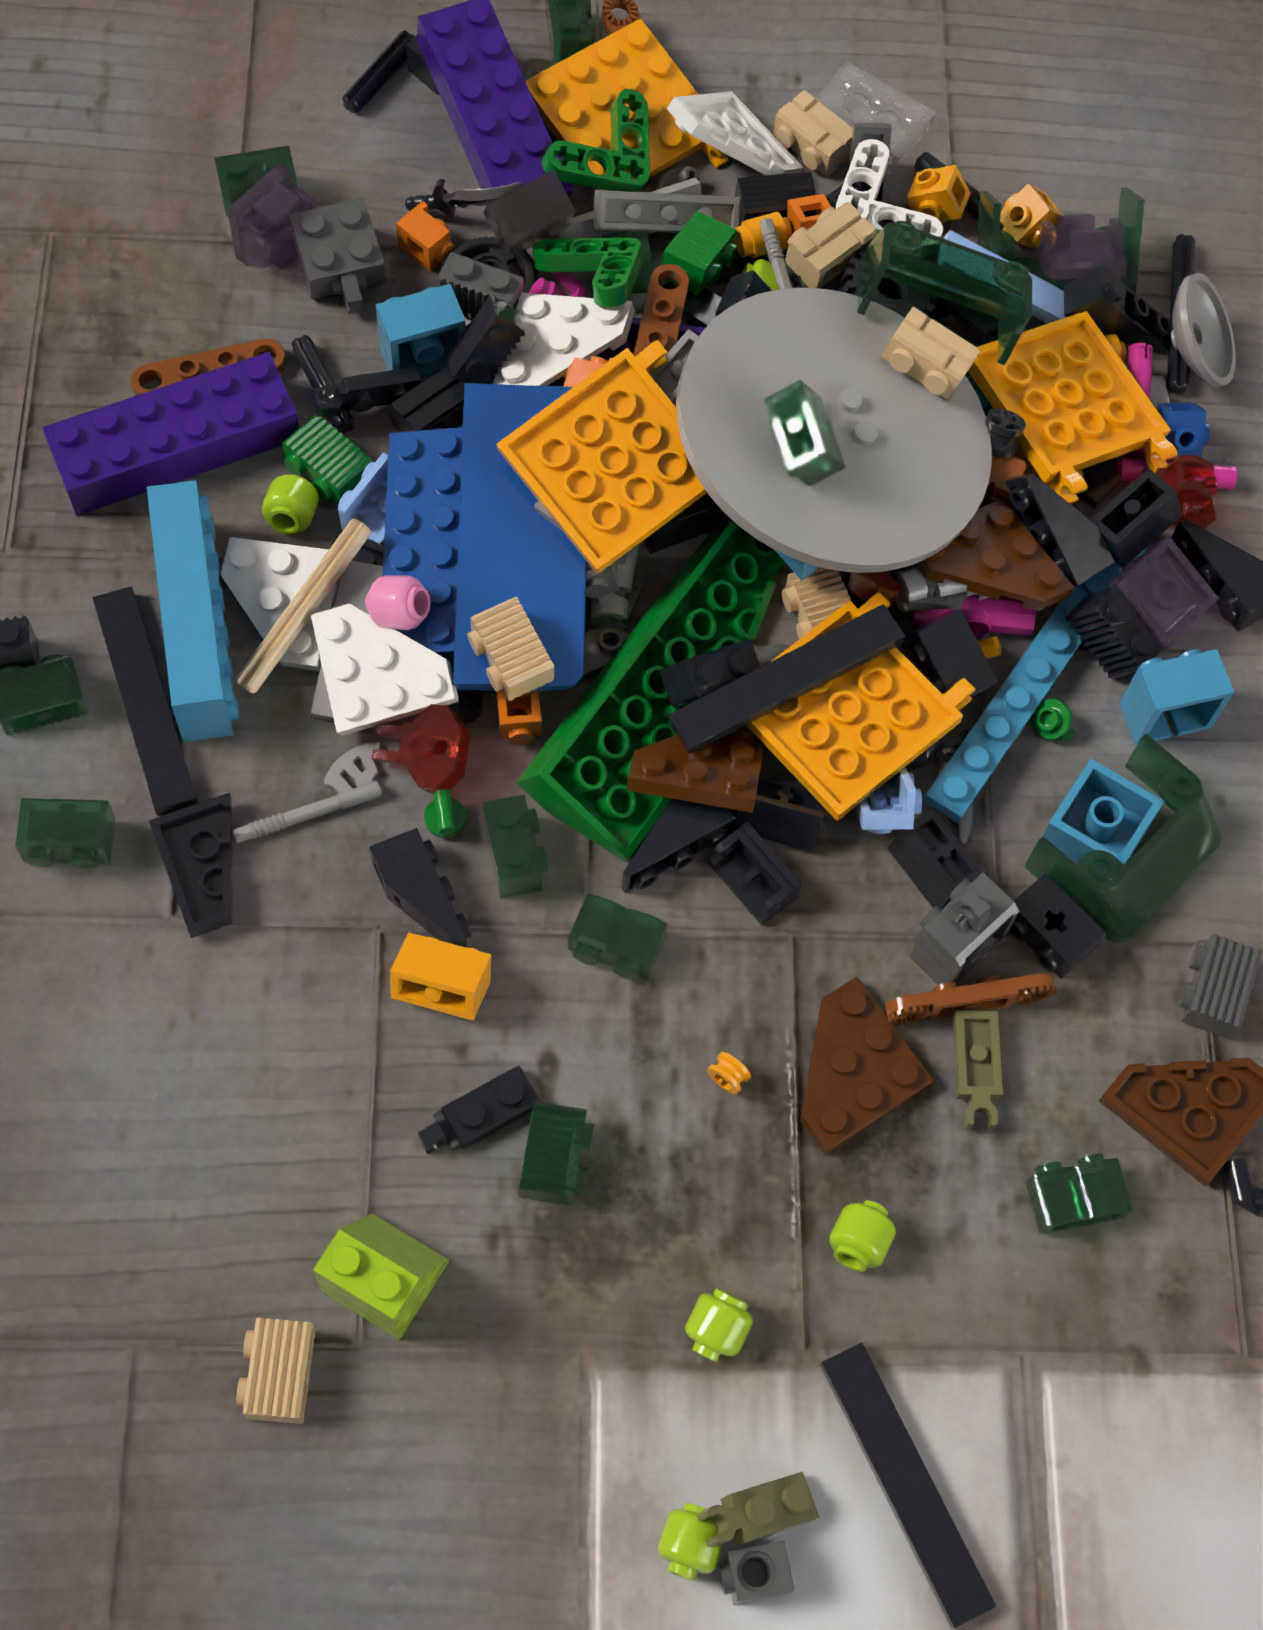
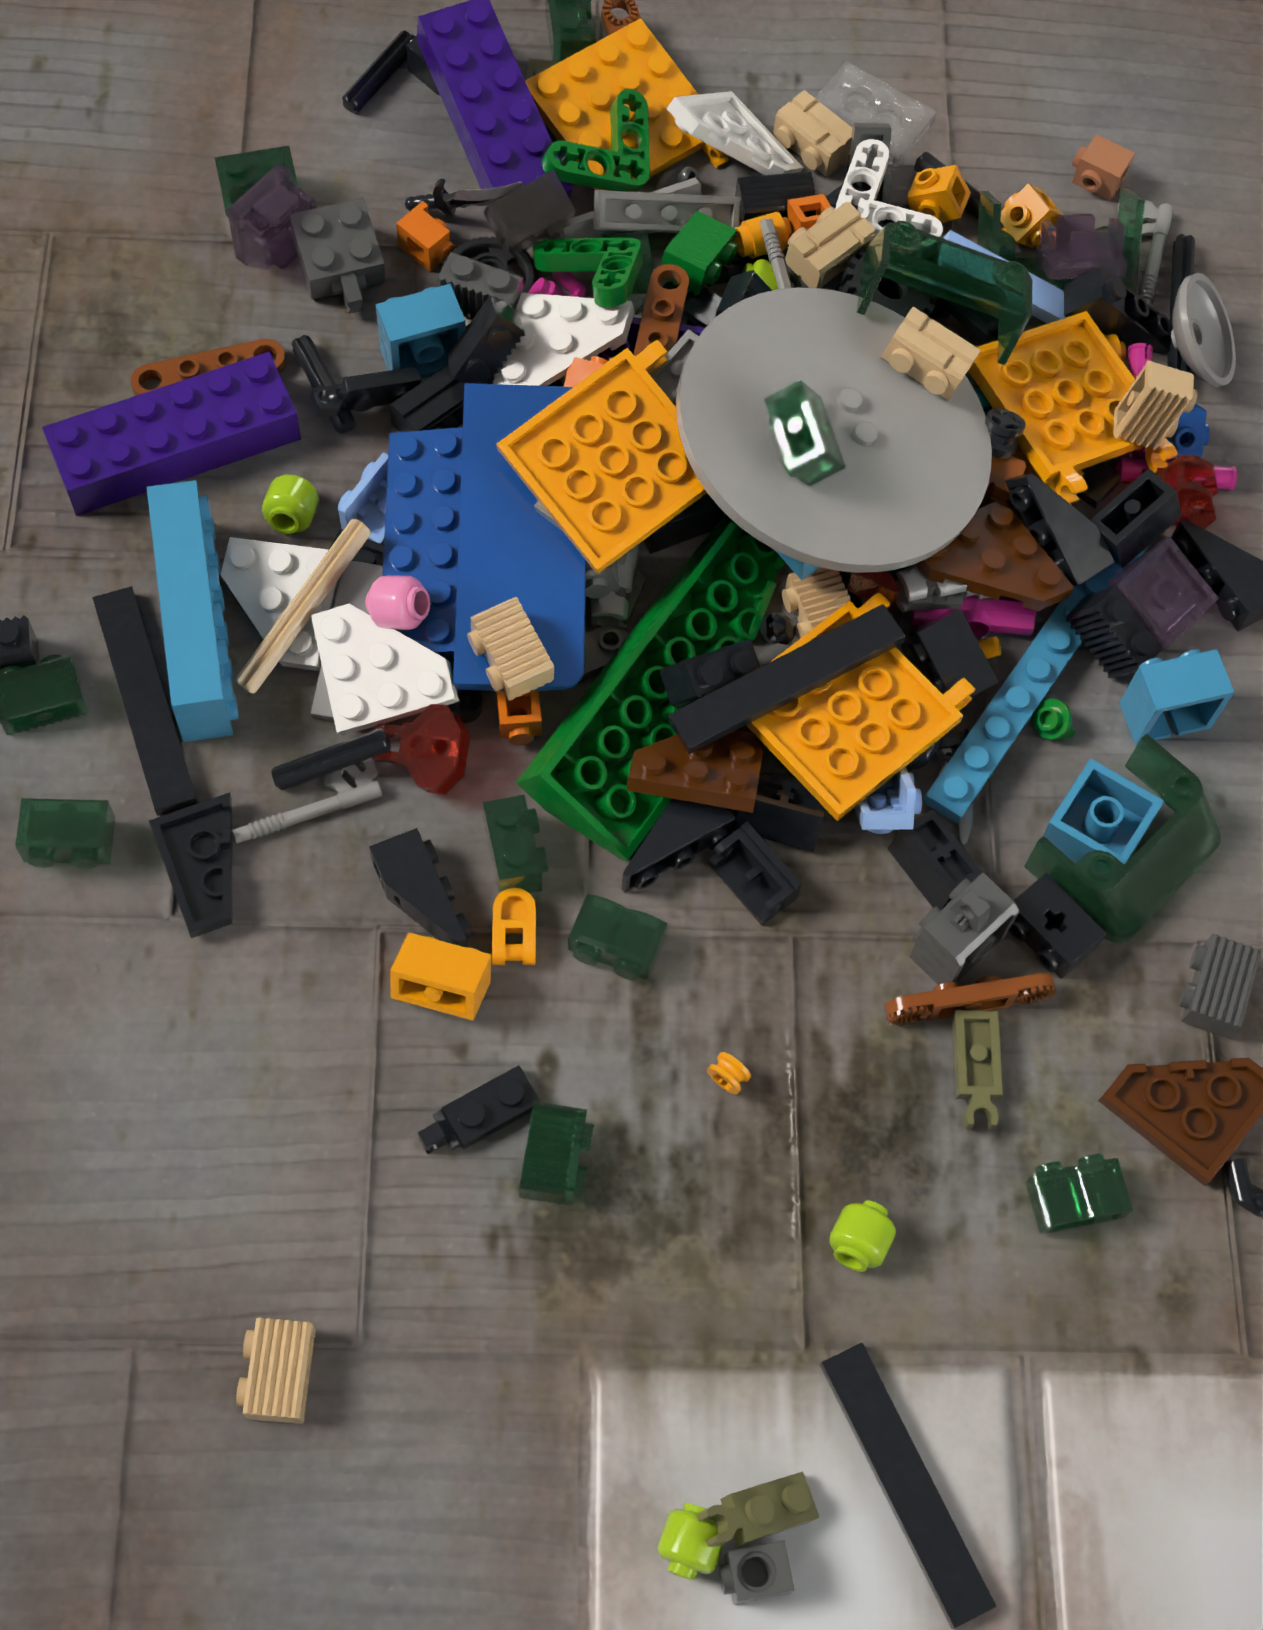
green brick [283,415,373,504] -> none
lime slope [313,1213,449,1340] -> none
green plate [424,789,466,838] -> none
lime head [685,1288,753,1362] -> none
reddish brown plate [800,977,934,1156] -> none
none -> black axle [271,728,391,790]
none -> light orange plate [492,887,536,965]
none -> black hinge [760,612,796,645]
none -> nougat brick [1072,134,1135,202]
none -> tan brick [1113,360,1197,450]
none -> light grey piece [1118,189,1174,306]

